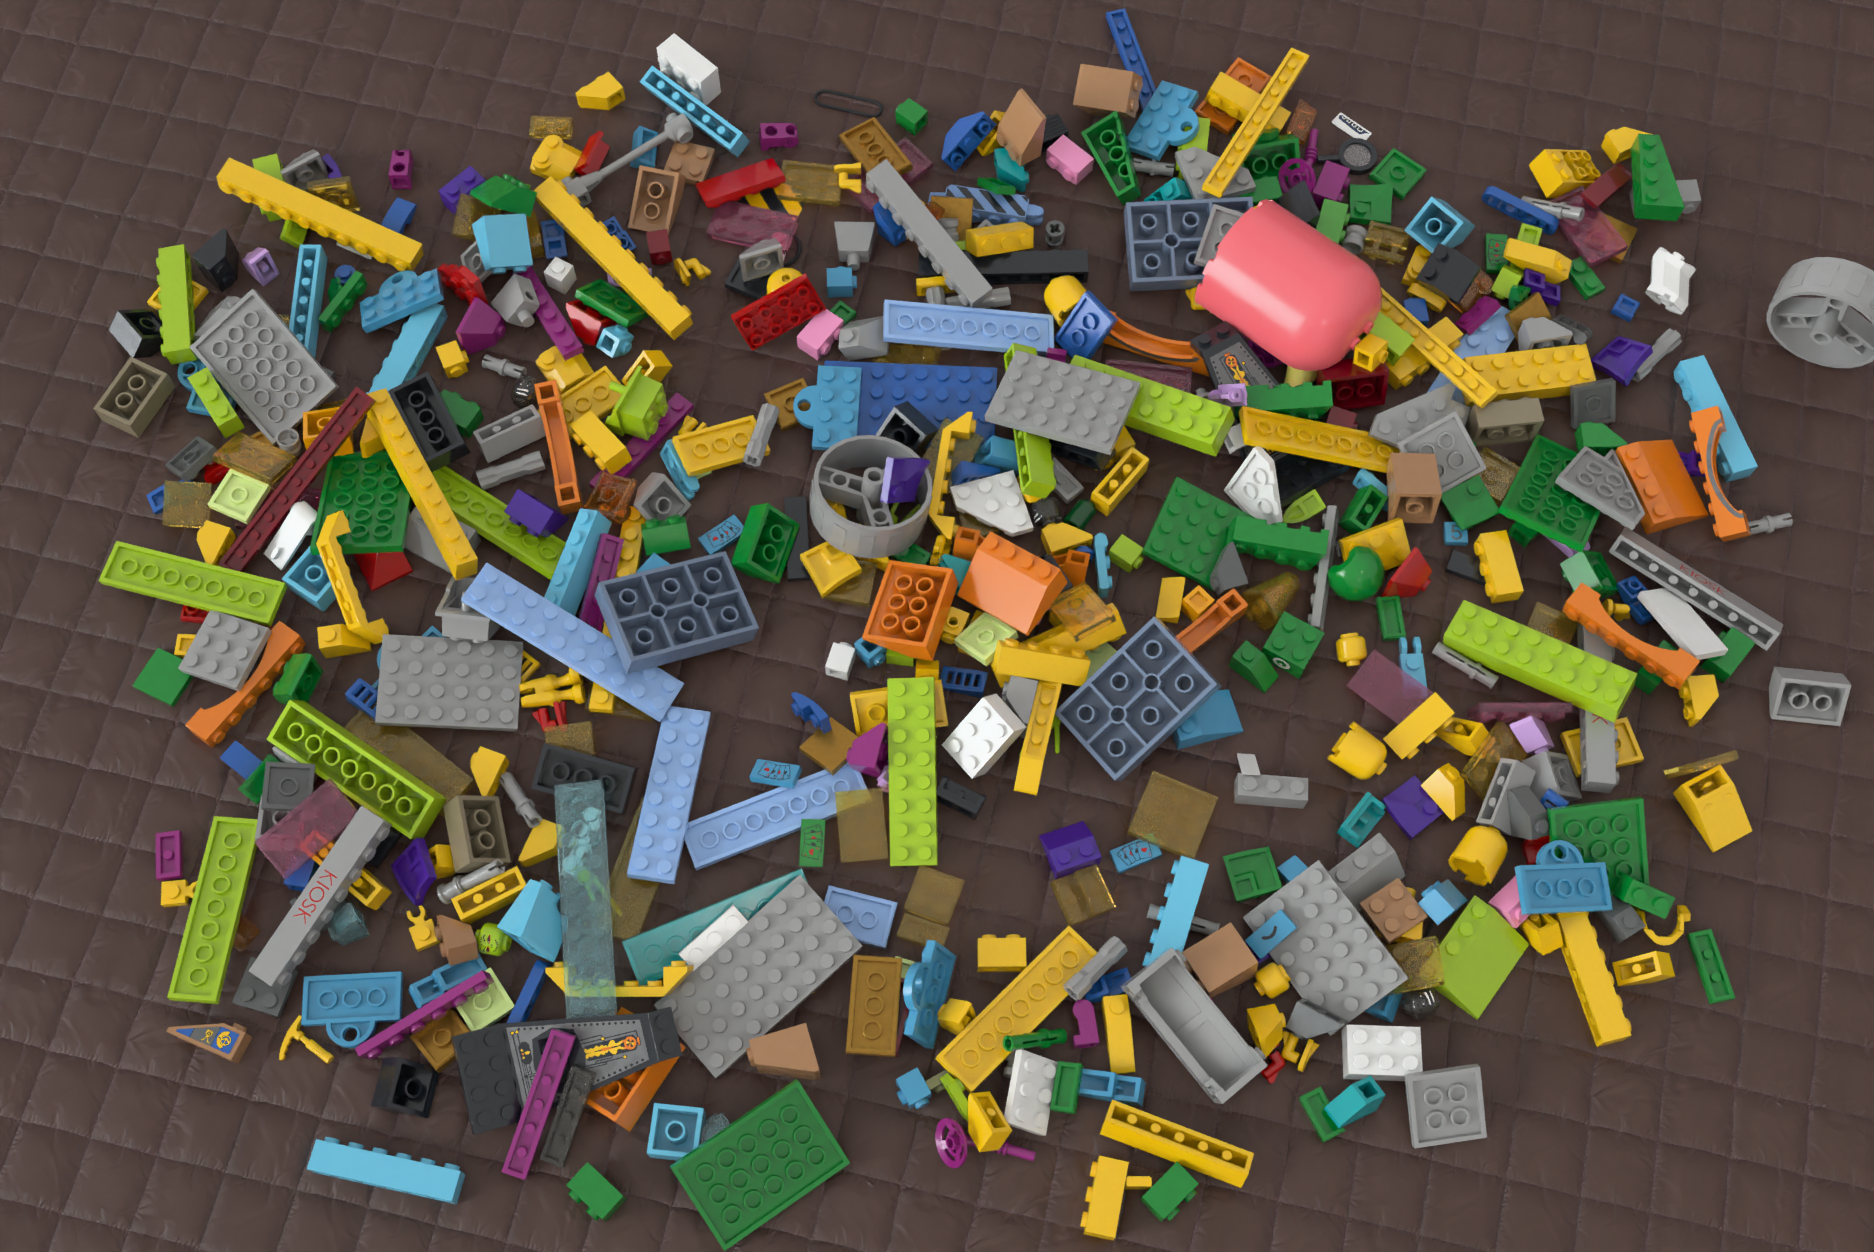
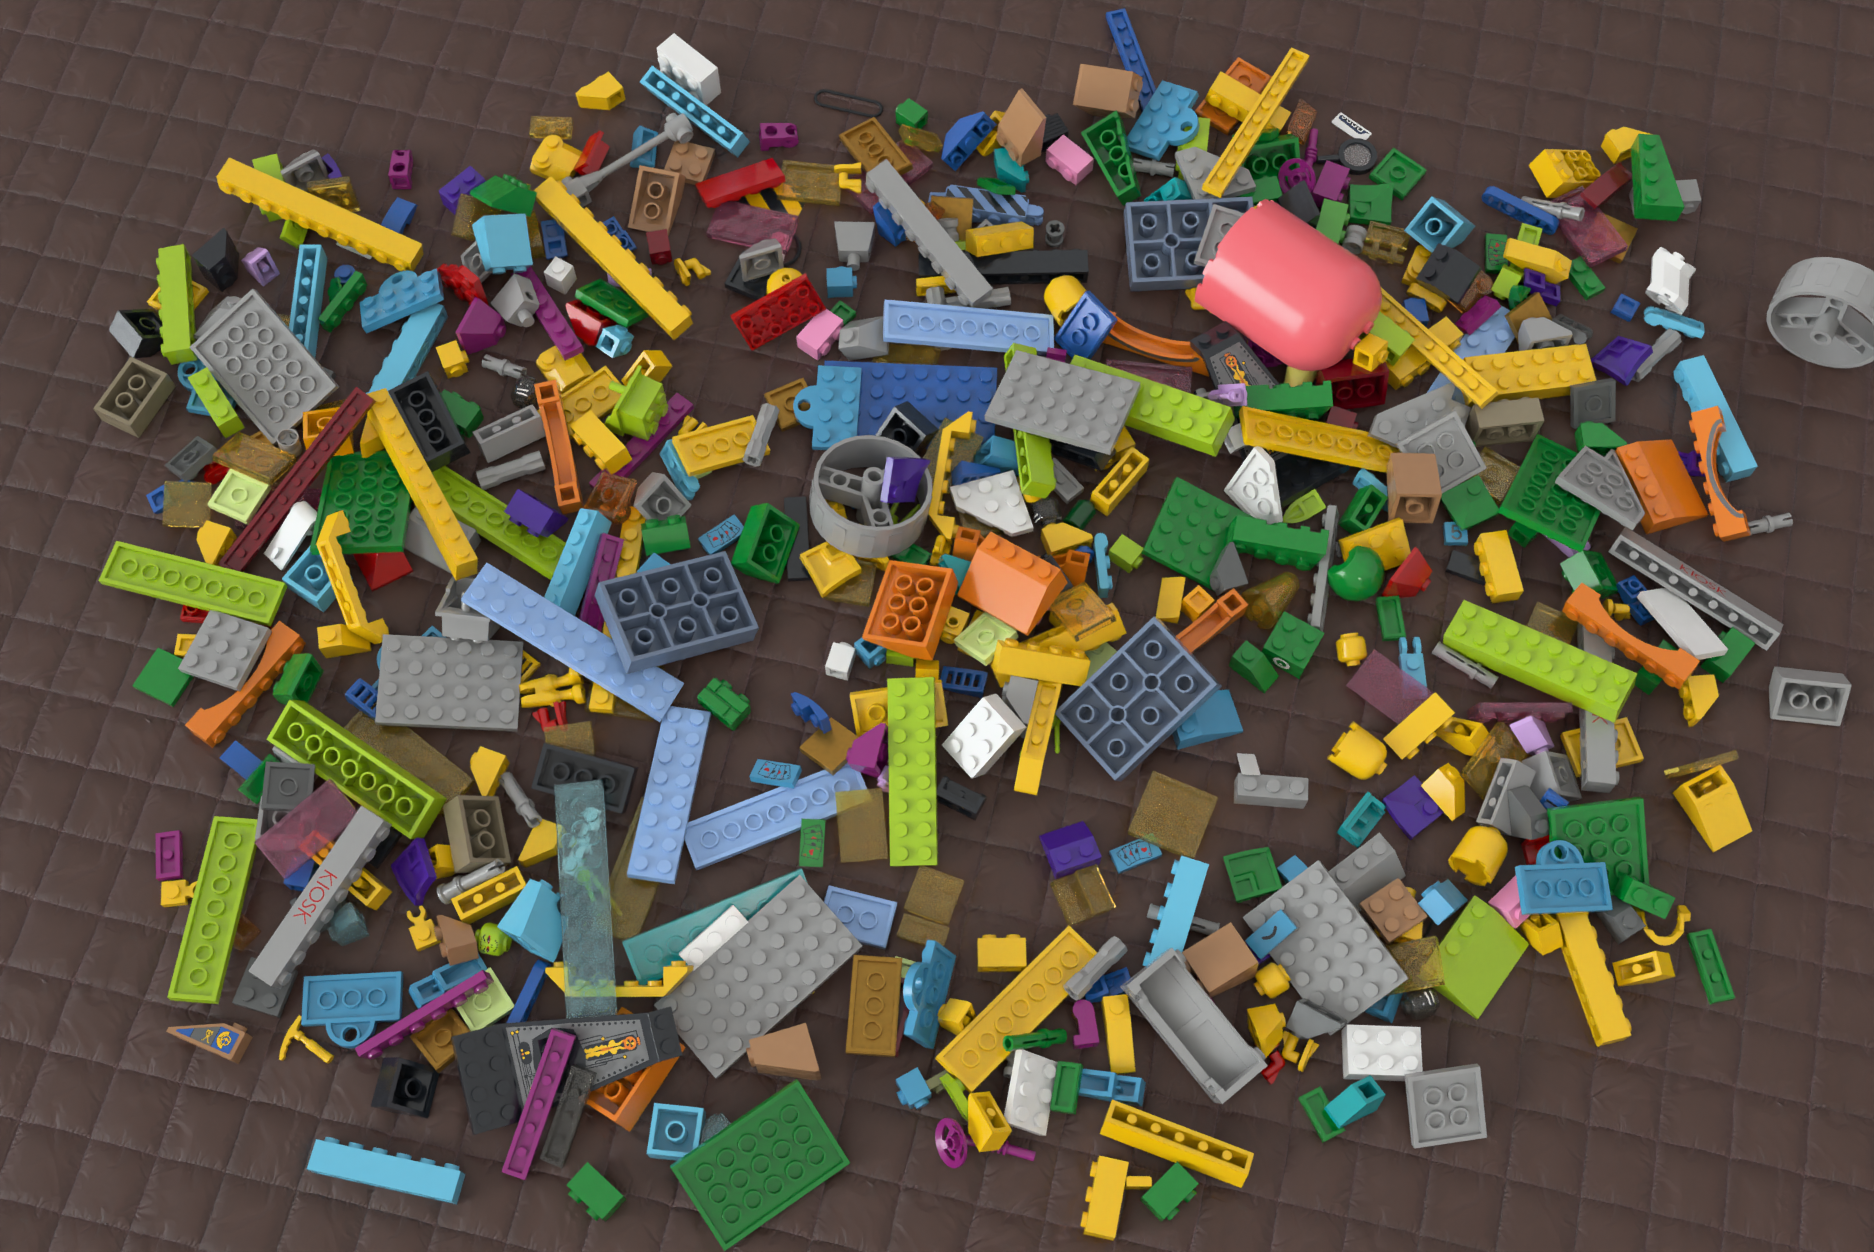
none -> green brick [697,677,751,731]
none -> clear yellow plate [898,124,943,152]
none -> medium azure hinge [1644,306,1705,338]

